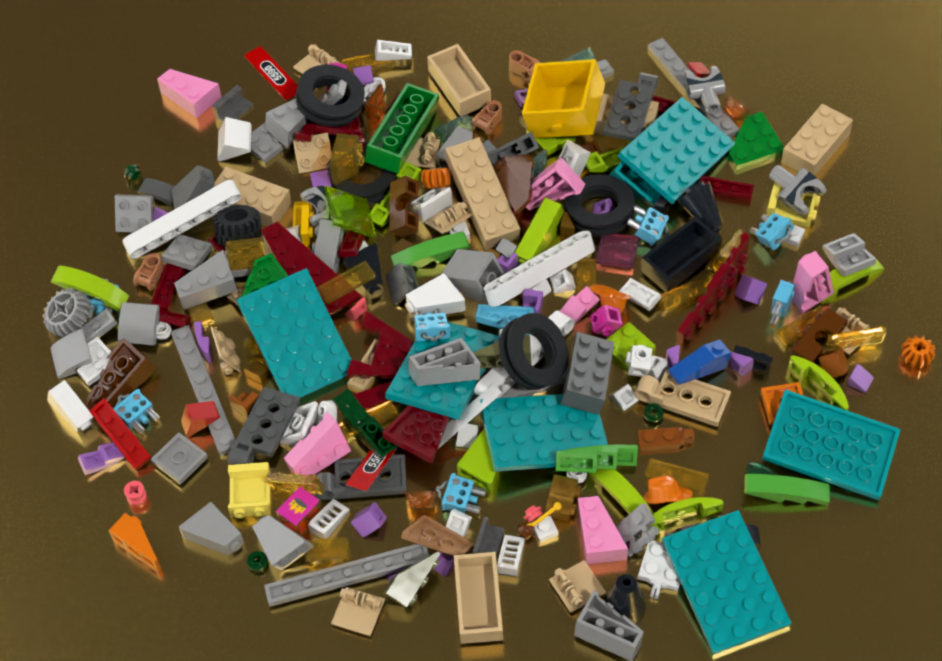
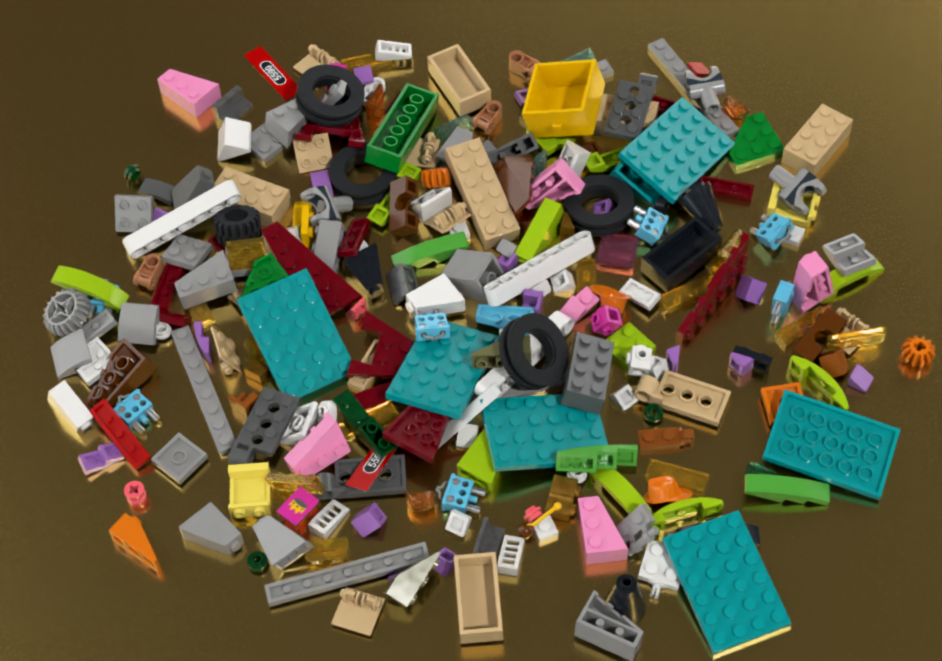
red slope [181,401,220,438] -> none
clear yellow tile [317,261,376,305] -> none
clear neon green piece [324,186,376,238] -> none
clear yellow slope [330,133,364,185] -> none
medium nougat wing [401,515,475,556] -> none
light grey wedge [409,338,480,386] -> none
tan hinge [549,560,606,613] -> none
blue slope [668,340,731,385] -> none

